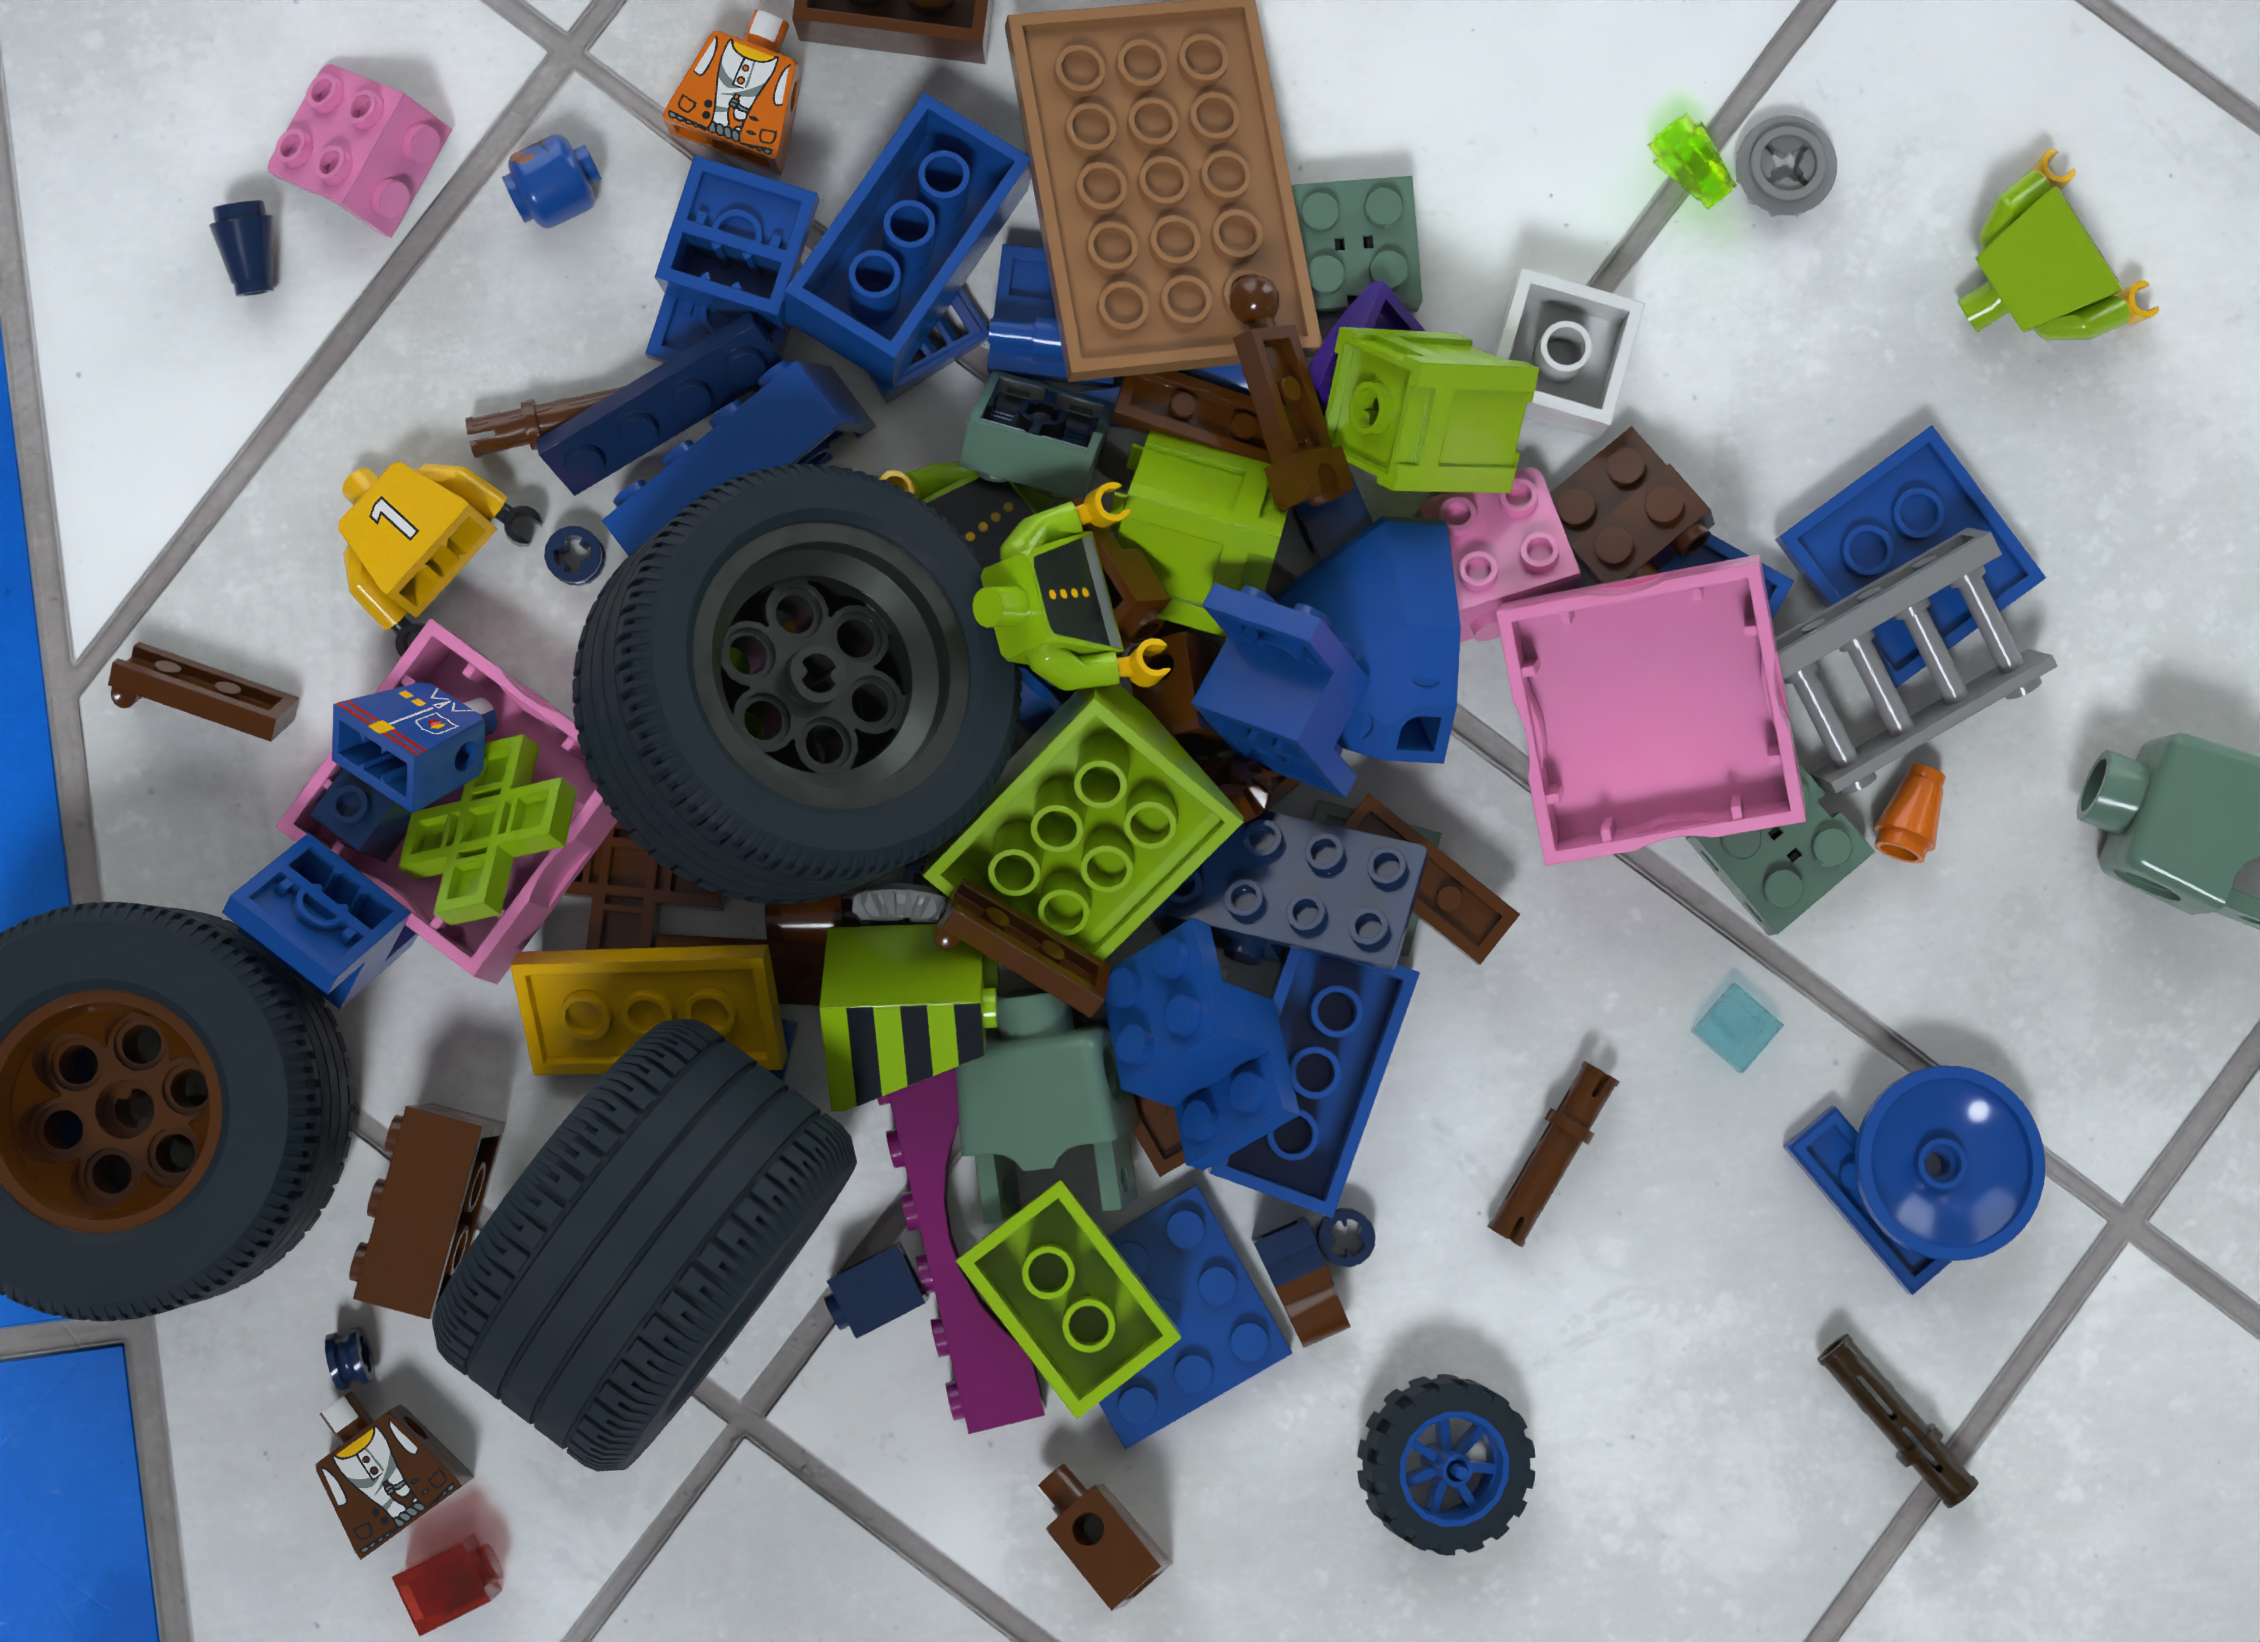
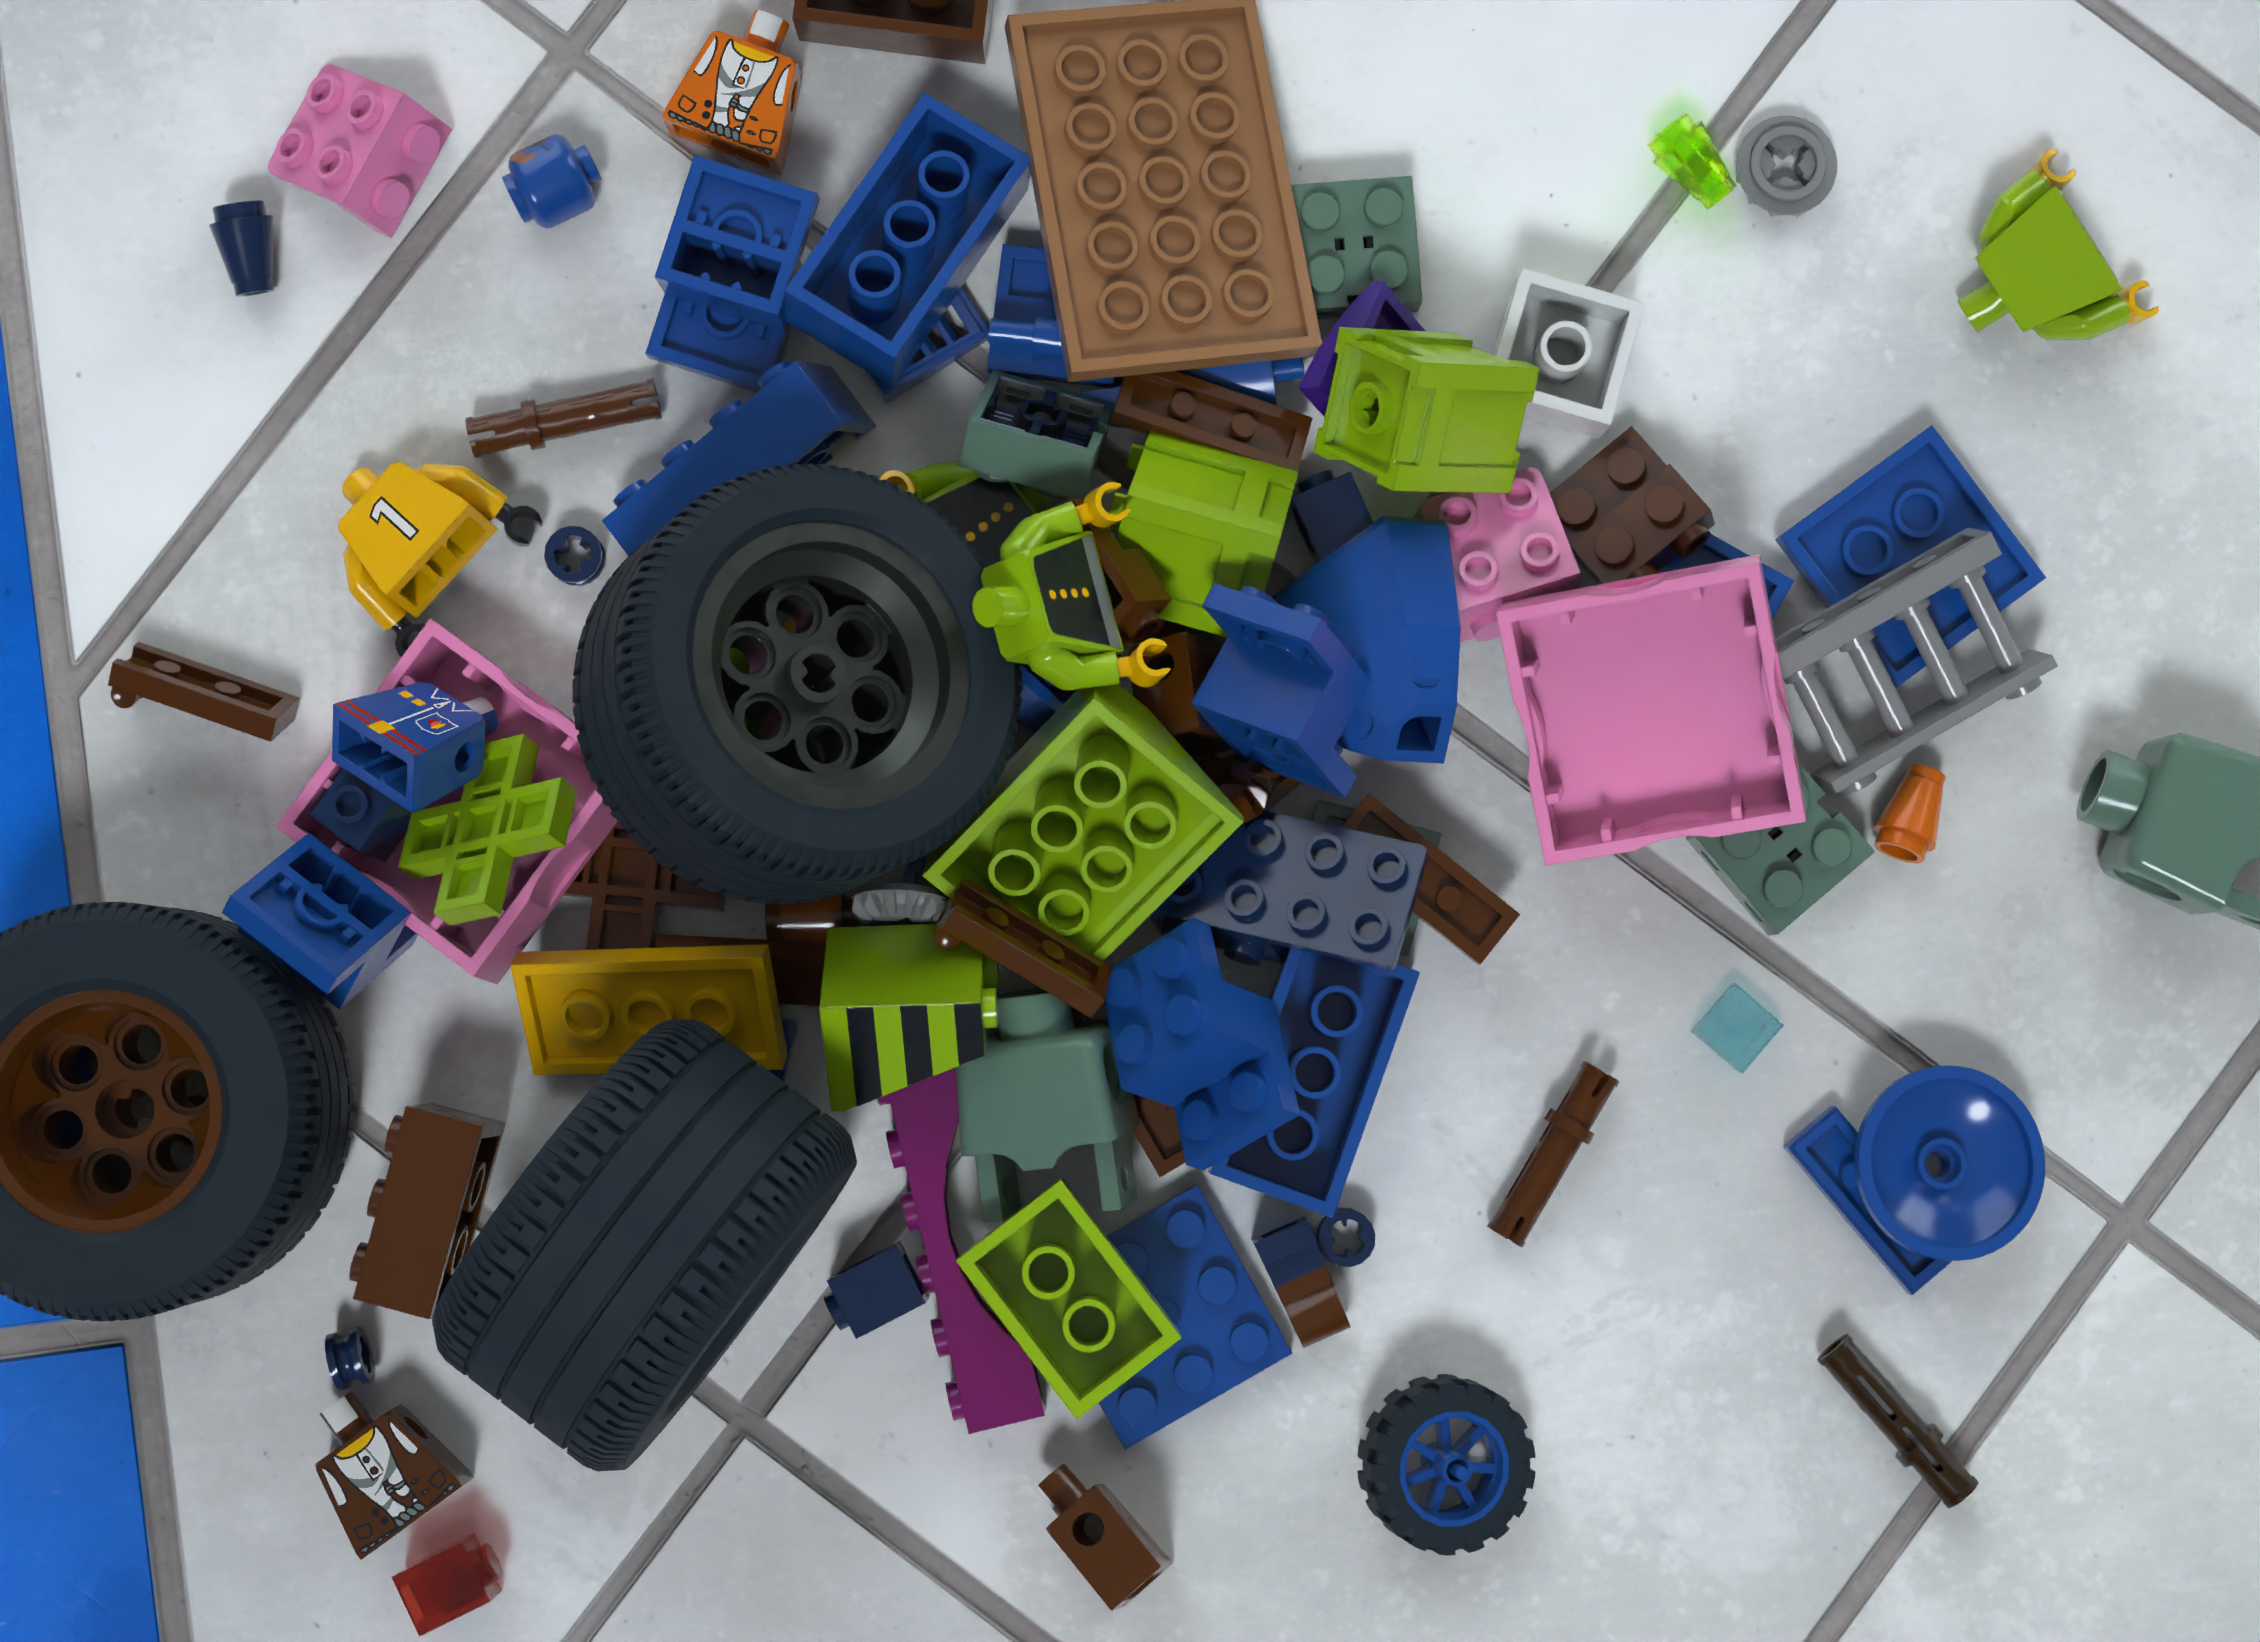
dark blue plate [536,311,786,496] -> none
reddish brown plate [1229,274,1354,512] -> none

